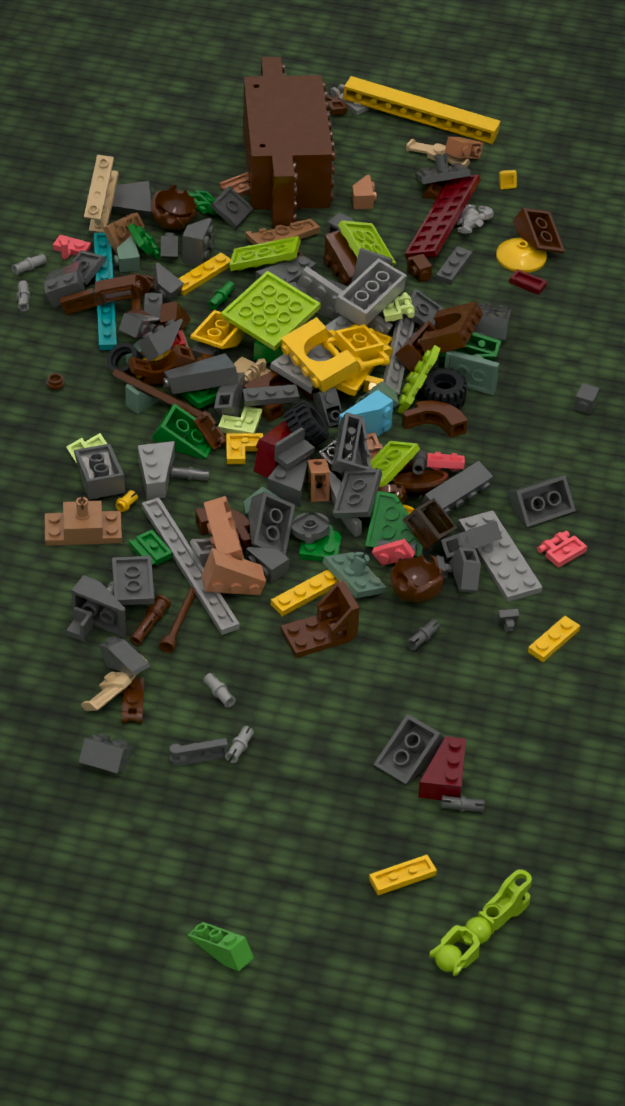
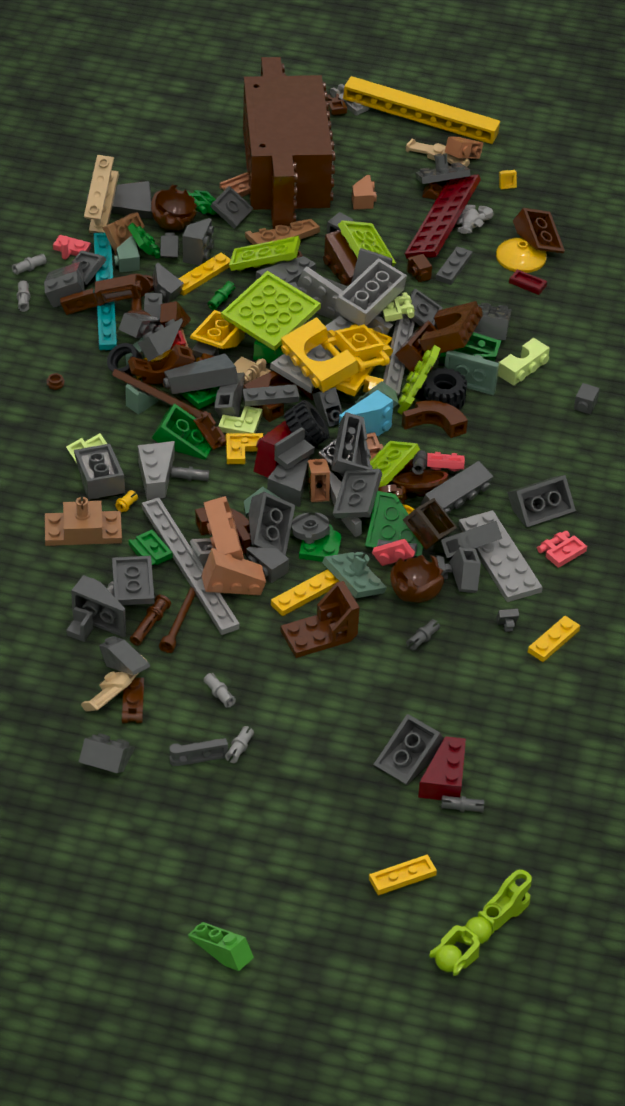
none -> yellowish green arch [498,338,550,386]

